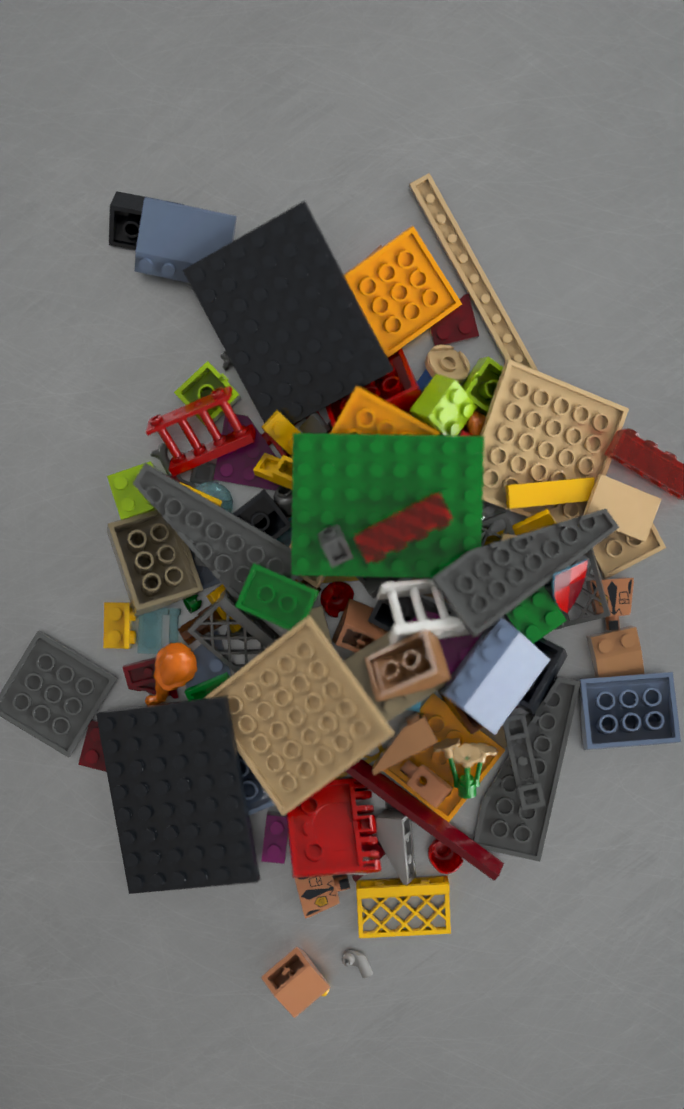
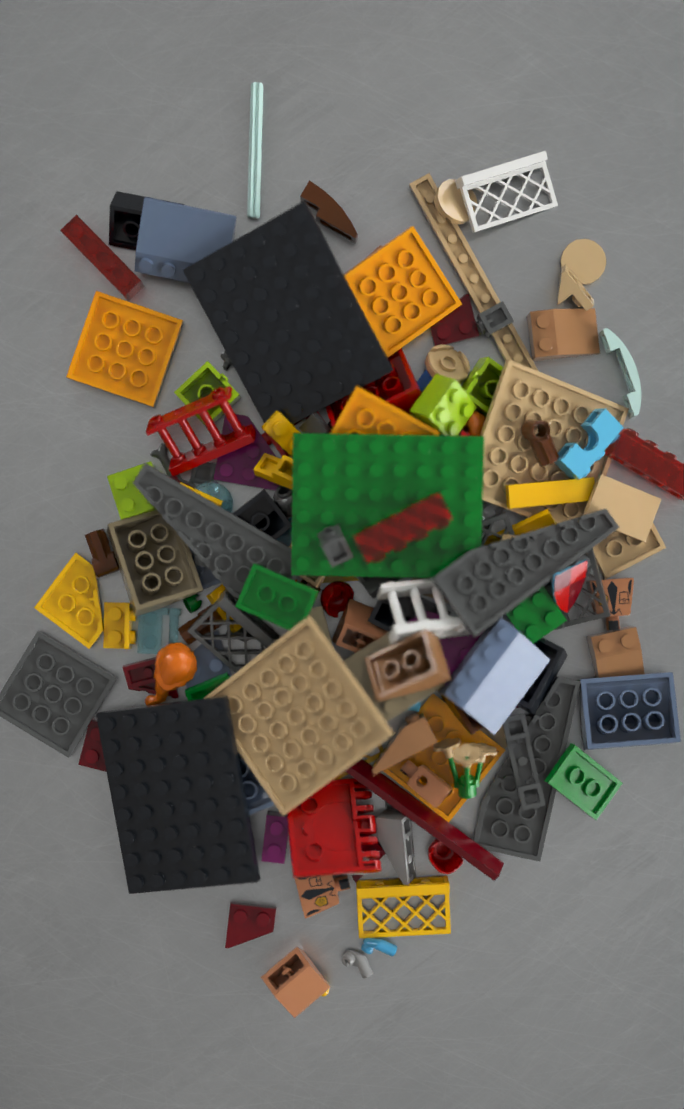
none -> yellow plate [34,552,104,649]
none -> clear red brick [60,214,144,302]
none -> light orange plate [66,291,183,408]
none -> reddish brown piece [85,529,119,578]
none -> dark red wing [225,902,276,948]
none -> light aqua axle [247,82,263,219]
none -> reddish brown slope [300,180,358,243]
none -> dark azure arm [361,938,397,956]
none -> tan tile [434,179,477,224]
none -> white fence [455,151,558,233]
none -> dark grey bracket [476,301,514,338]
none -> reddish brown piece [521,420,559,467]
none -> medium nougat slope [527,308,600,361]
none -> green plate [544,743,623,821]
none -> medium azure arch [554,408,624,479]
none -> tan slope [557,264,594,311]
none -> tan tile [560,239,606,285]
none -> light aqua slope [599,328,641,418]

